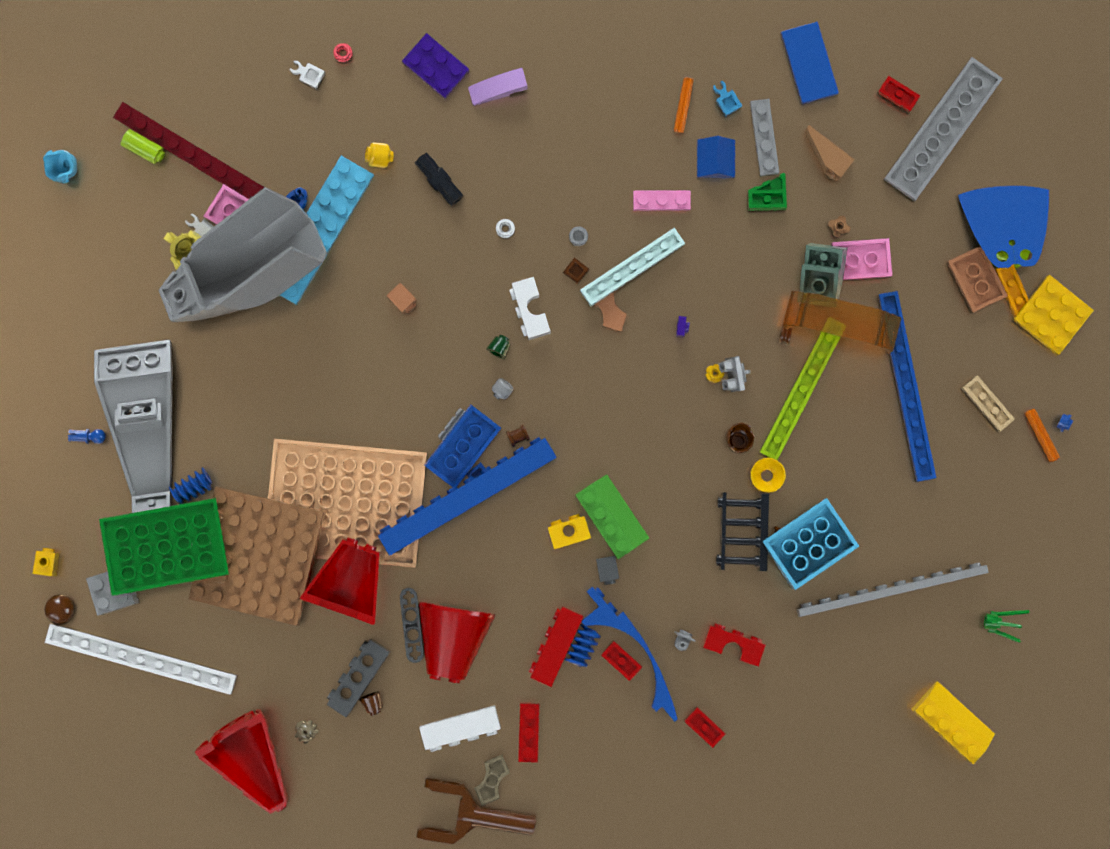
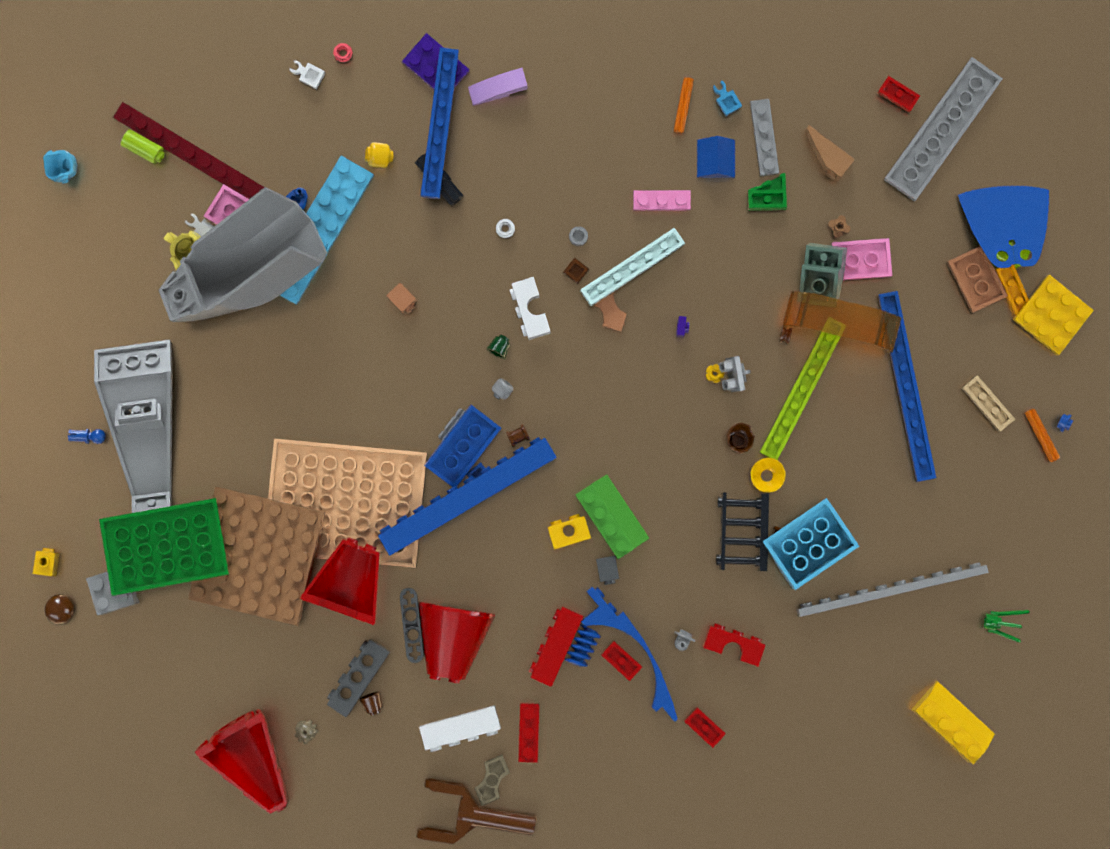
white plate [45,624,237,695] -> none
blue piece [169,467,212,504] -> none
blue tile [781,21,839,104] -> none
none -> blue plate [420,47,459,199]

